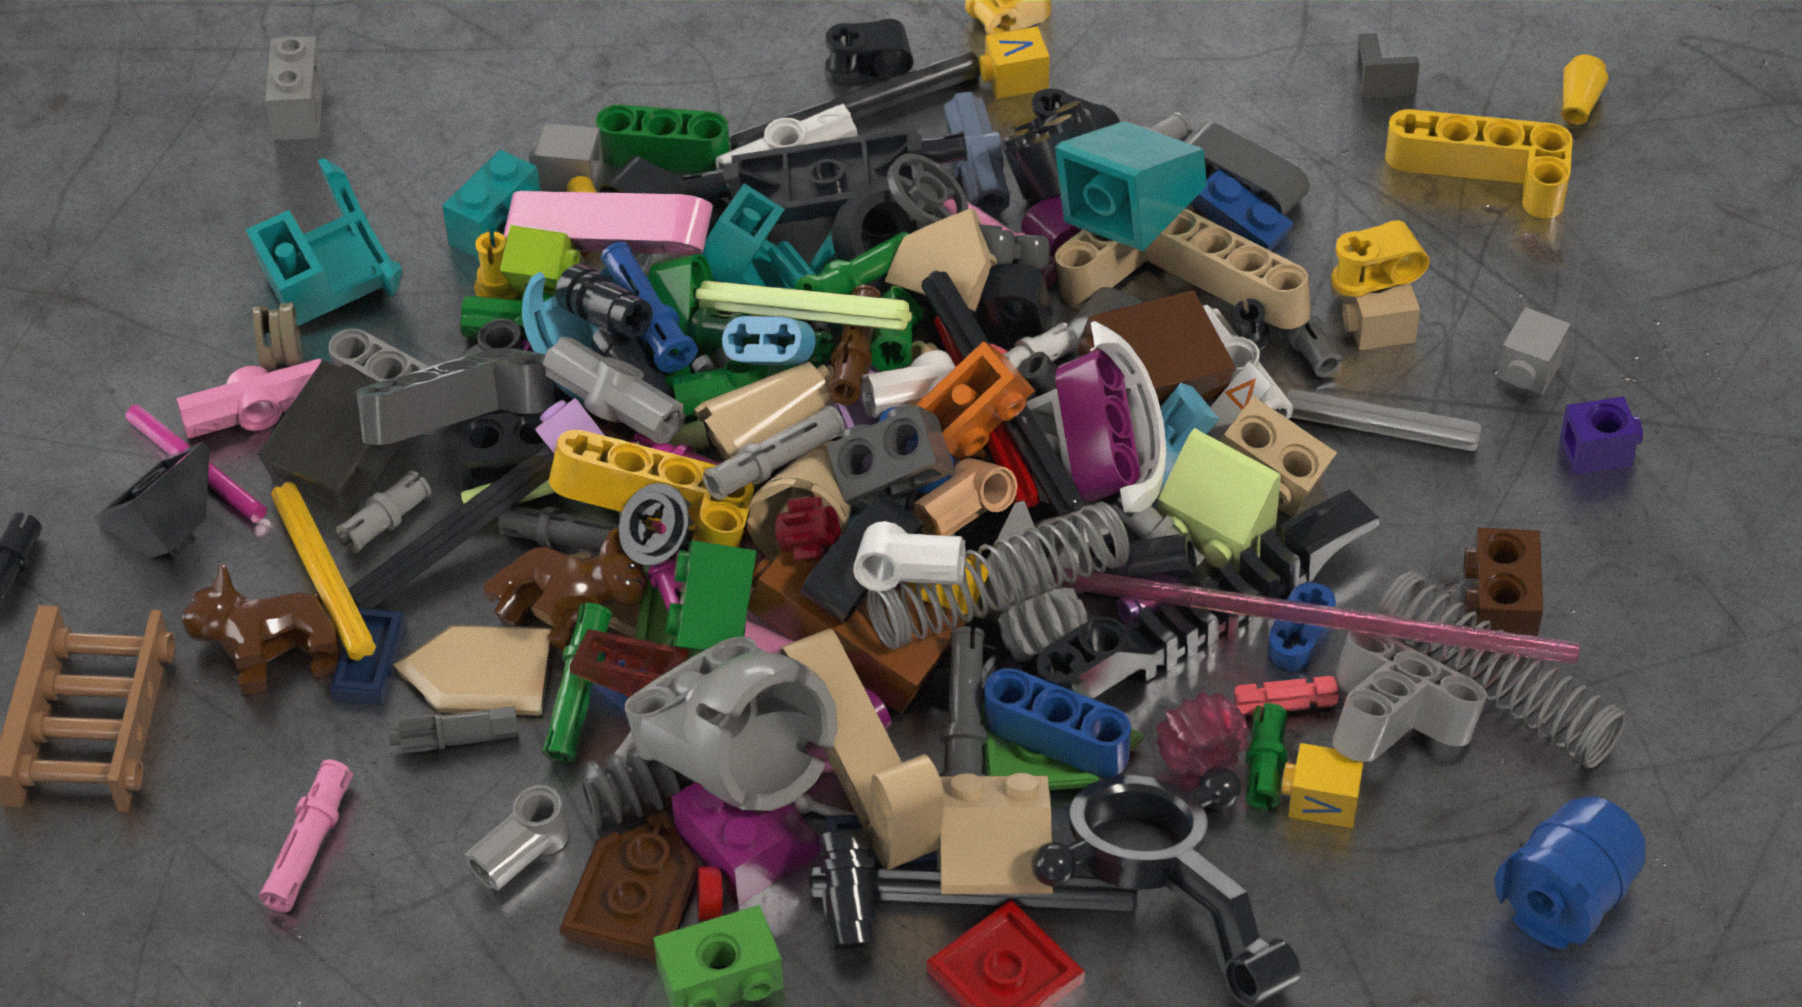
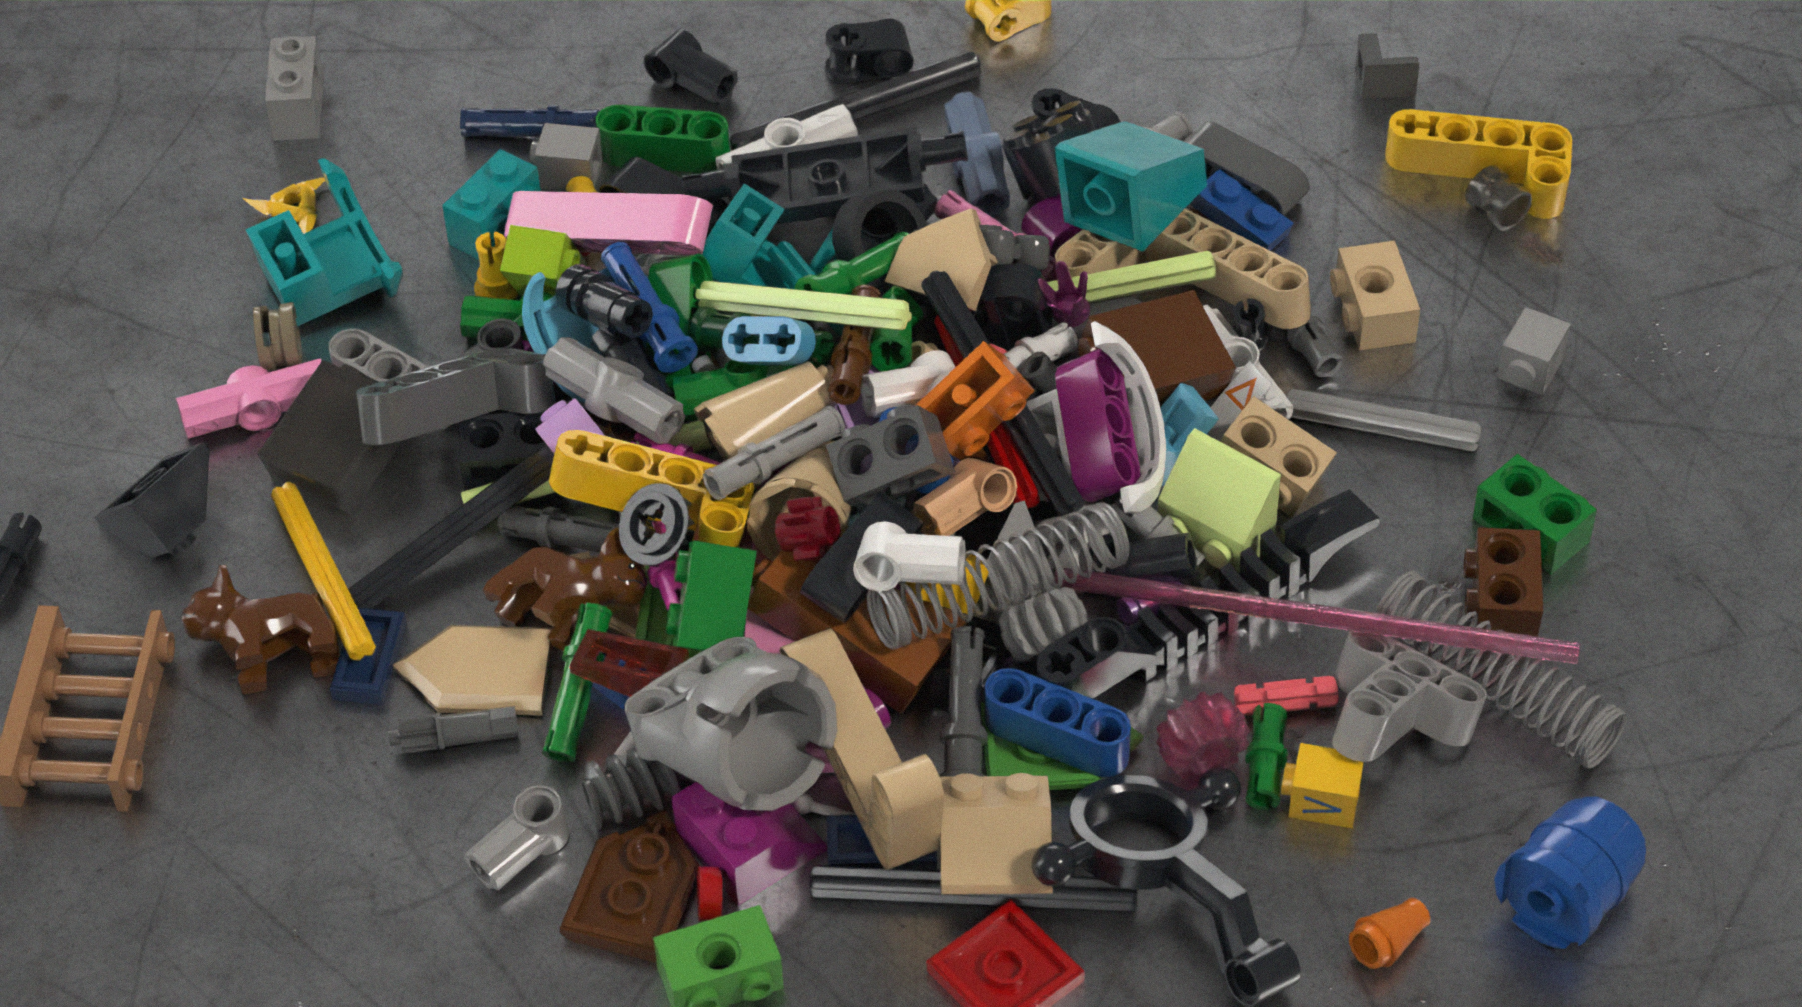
dark pink bar [125,404,267,523] -> none
bright pink pin [259,760,353,913] -> none
light grey pin [336,470,431,553] -> none
black axle [818,830,875,947] -> none
dark grey wheel [886,154,968,226] -> none
yellow brick [979,26,1050,99] -> none
blue beam [1267,582,1336,672] -> none
yellow piece [1331,220,1430,297] -> none
dark purple brick [1560,396,1643,475] -> none
yellow cone [1561,54,1609,125] -> none
none -> yellow piece [242,177,325,234]
none -> dark blue pin [460,105,600,137]
none -> black piece [643,29,738,105]
none -> flat silver piece [1038,261,1090,327]
none -> yellowish green axle [1047,251,1216,303]
none -> orange cone [1349,898,1431,969]
none -> clear smoke wheel [1465,165,1532,231]
none -> green brick [1472,454,1597,575]

